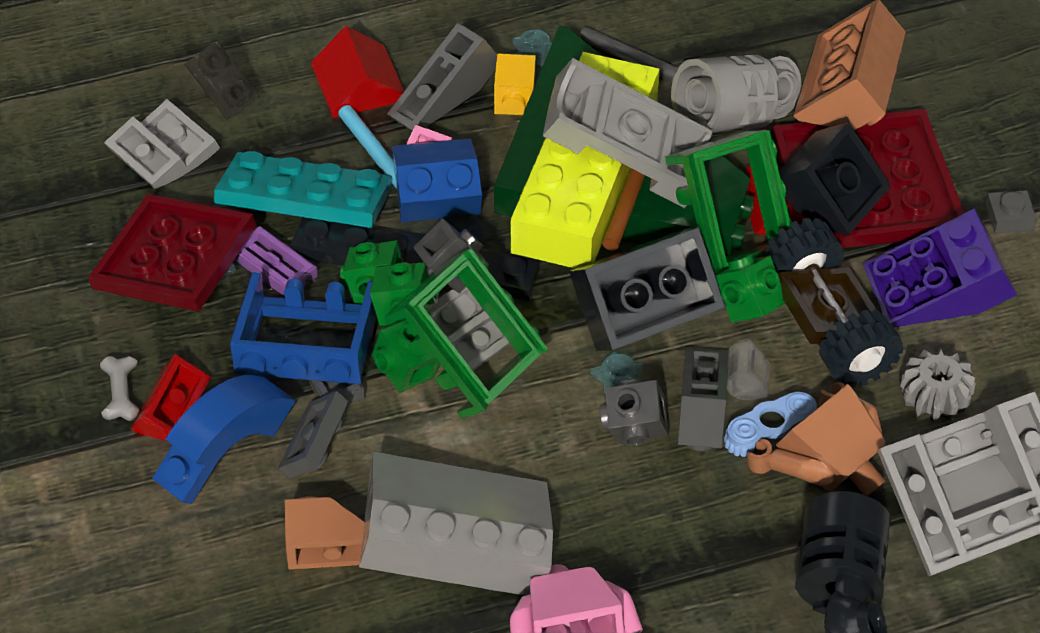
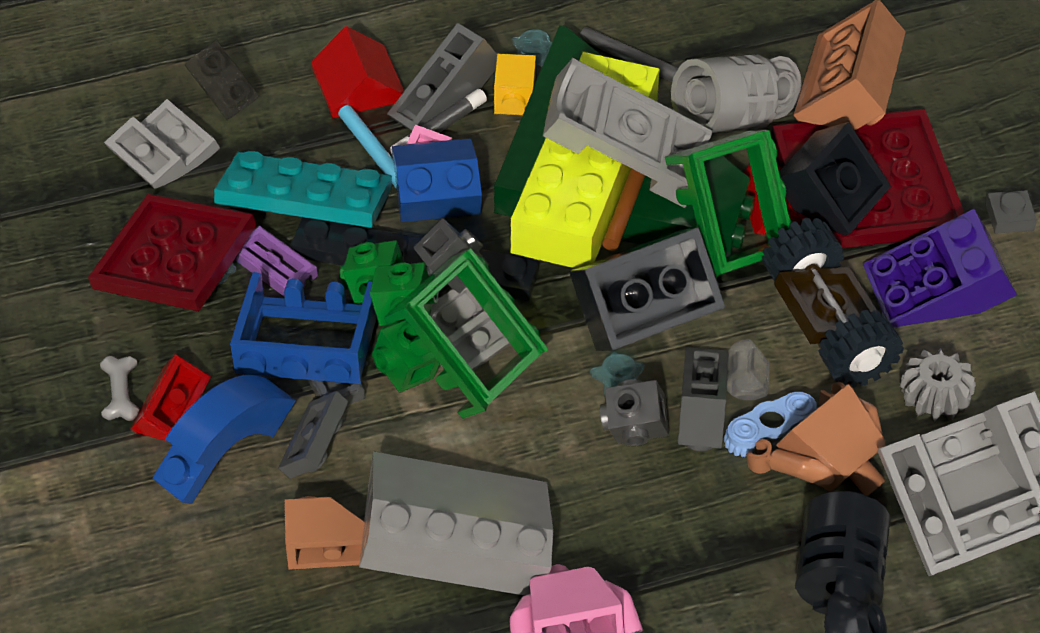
green brick [715,253,785,323] -> none
none -> flat silver bar [390,89,487,153]

